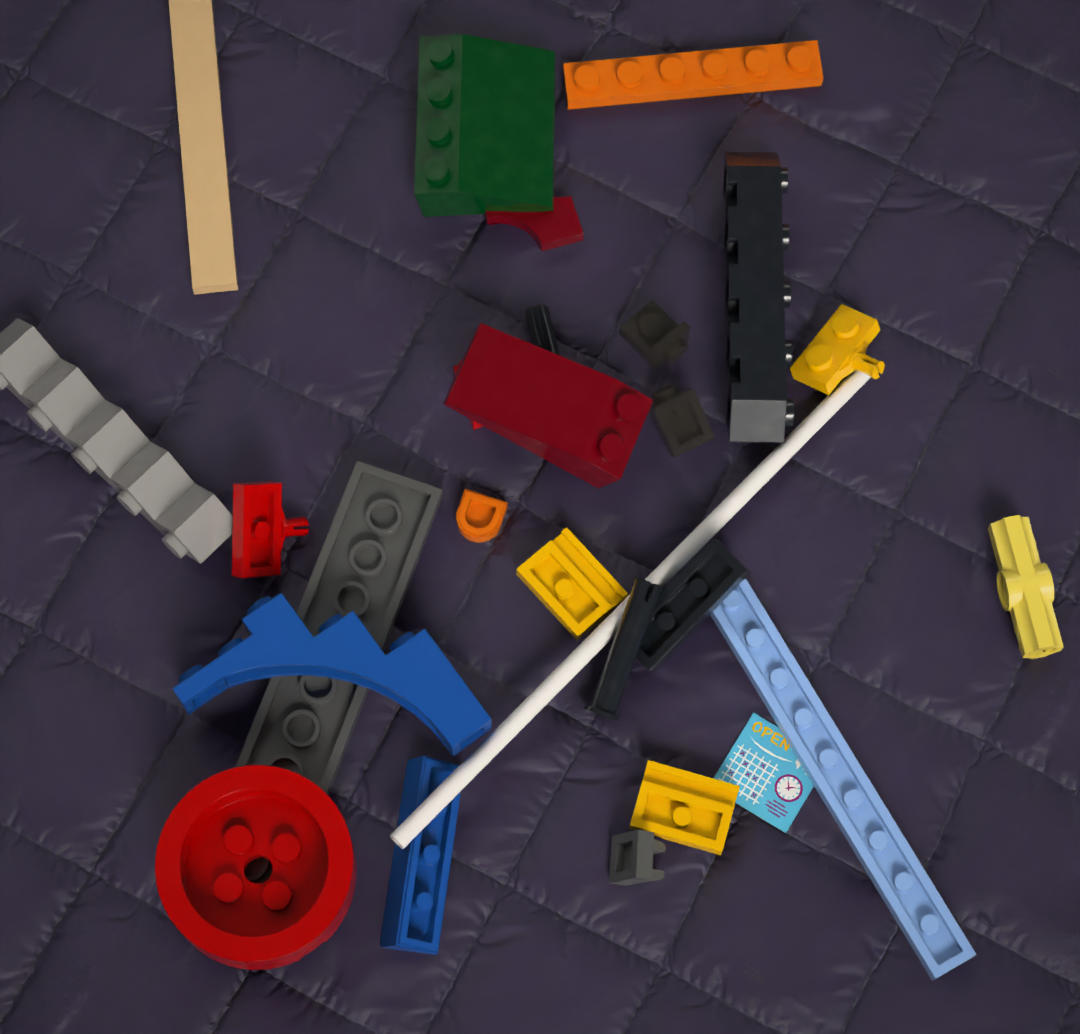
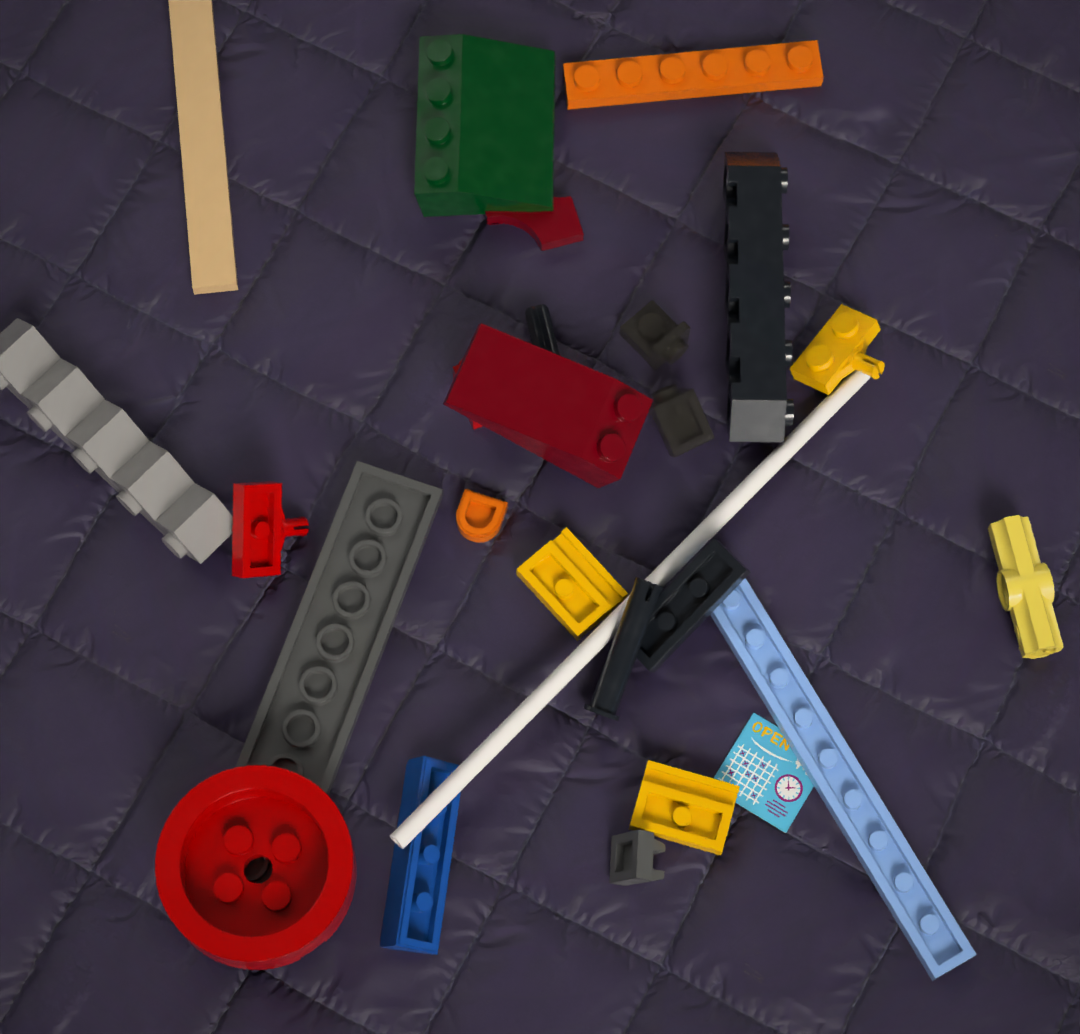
blue arch [172,593,492,757] -> none

